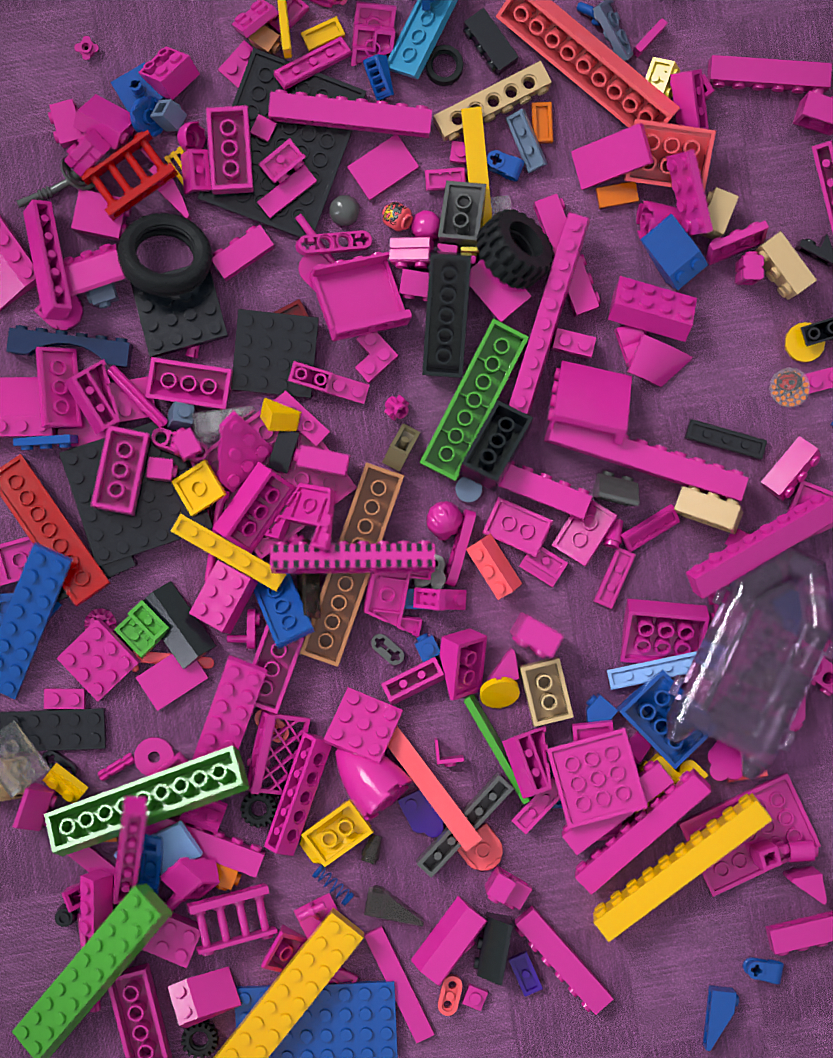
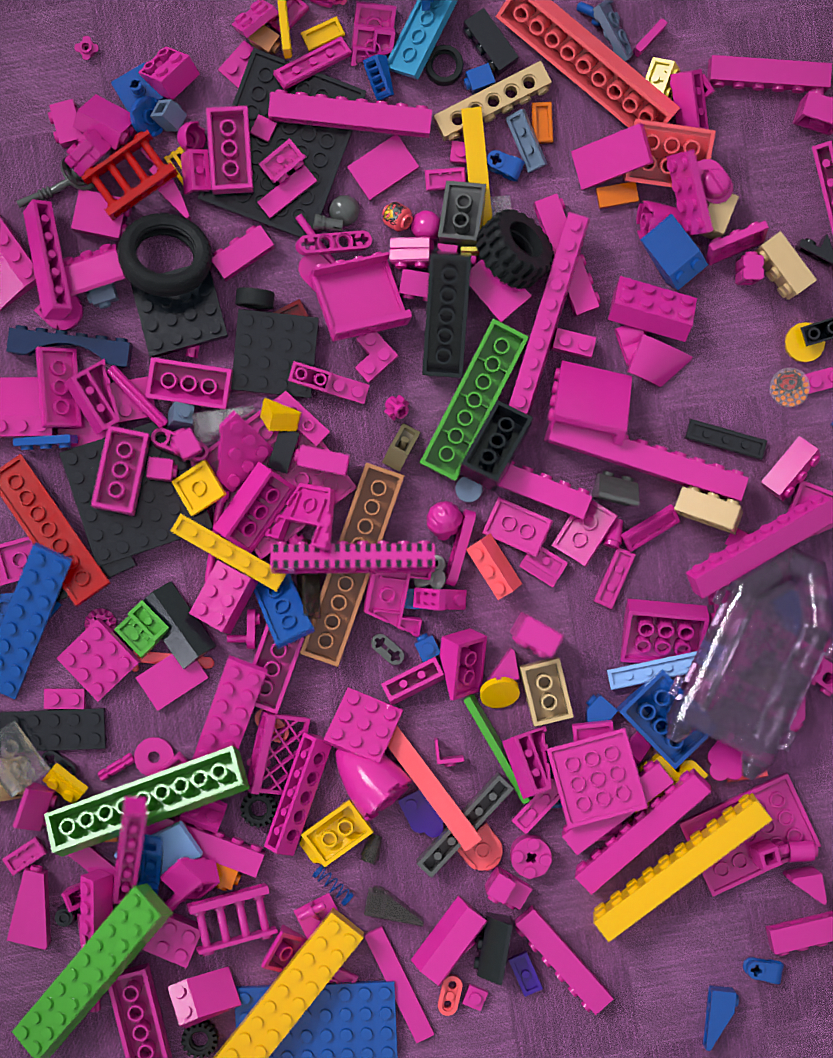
none -> dark pink plate [2,836,48,876]
none -> dark pink slope [7,864,51,950]
none -> black tyre [235,287,275,310]
none -> dark grey pin [313,213,343,232]
none -> blue brick [463,63,496,95]
none -> dark pink brick [510,834,552,879]
none -> dark pink piece [697,159,733,204]

